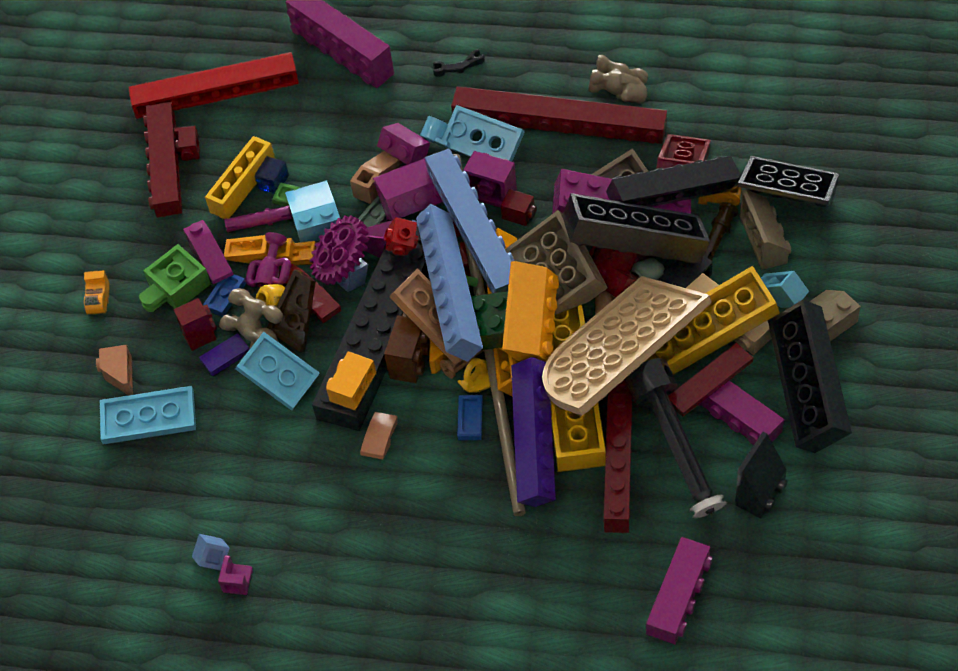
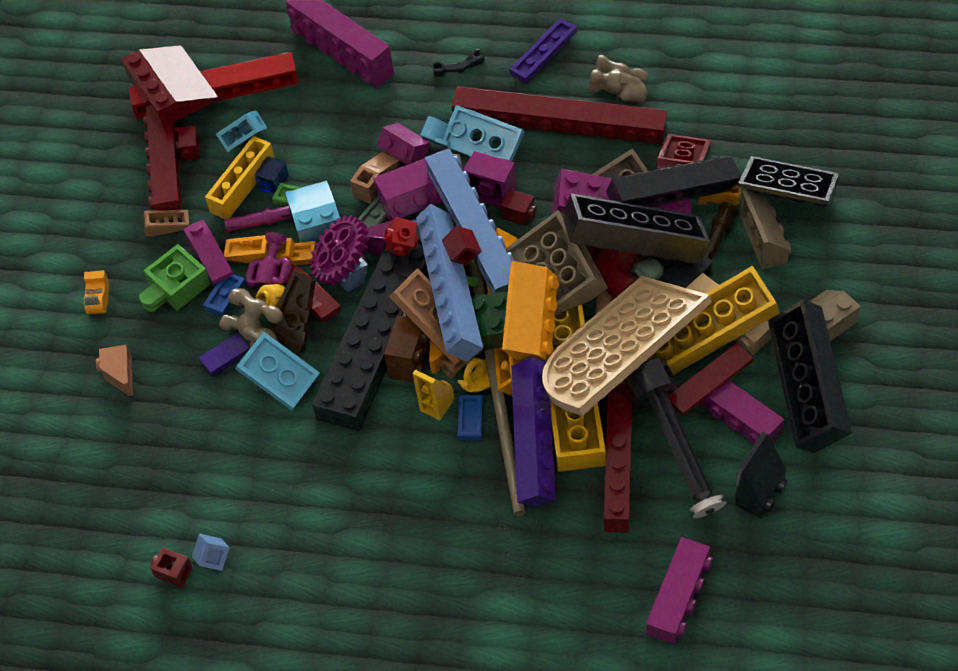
medium azure plate [100,386,196,444] -> none
dark red brick [173,298,217,351] -> none
magenta panel [218,556,253,595] -> none
light orange brick [326,351,376,410] -> none
nougat slope [360,412,398,459] -> none
medium azure slope [761,271,809,308] -> none
none -> slope [121,46,219,127]
none -> medium nougat slope [144,210,190,237]
none -> dark red brick [150,548,193,589]
none -> medium azure torso [216,110,267,152]
none -> yellow slope [413,370,455,421]
none -> dark red brick [442,226,482,265]
none -> dark purple plate [509,18,577,84]

